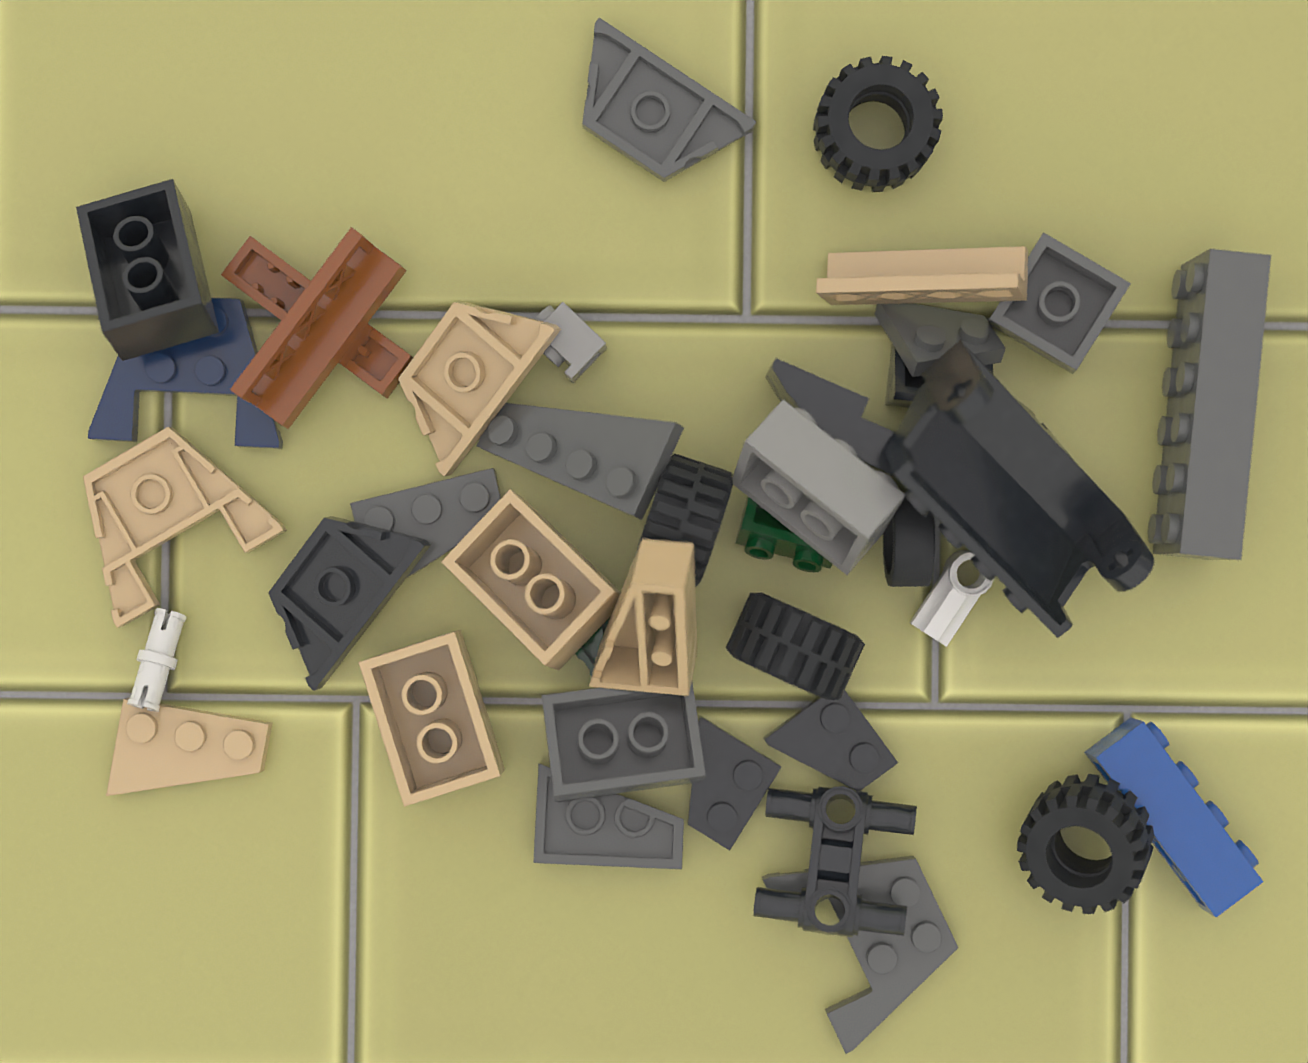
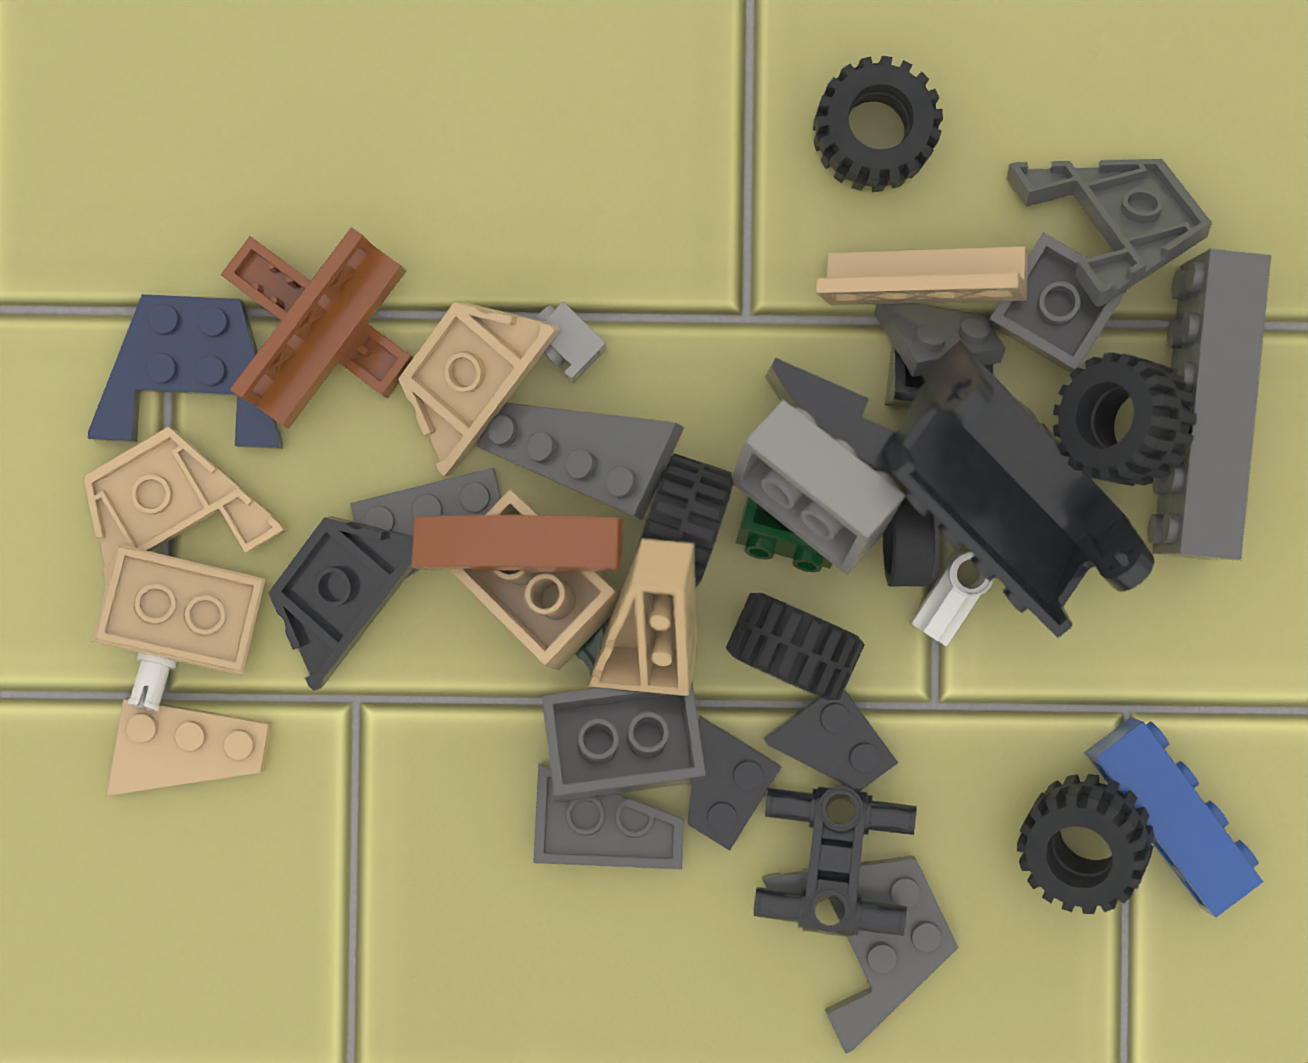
black brick [76,179,219,361] -> none
tan brick [358,629,505,807] -> none
dark grey wing [582,17,756,182] -> none
none -> tan tile [92,544,266,676]
none -> dark orange slope [412,515,623,573]
none -> dark grey wing [1007,159,1212,307]
none -> black tyre [1053,352,1197,486]

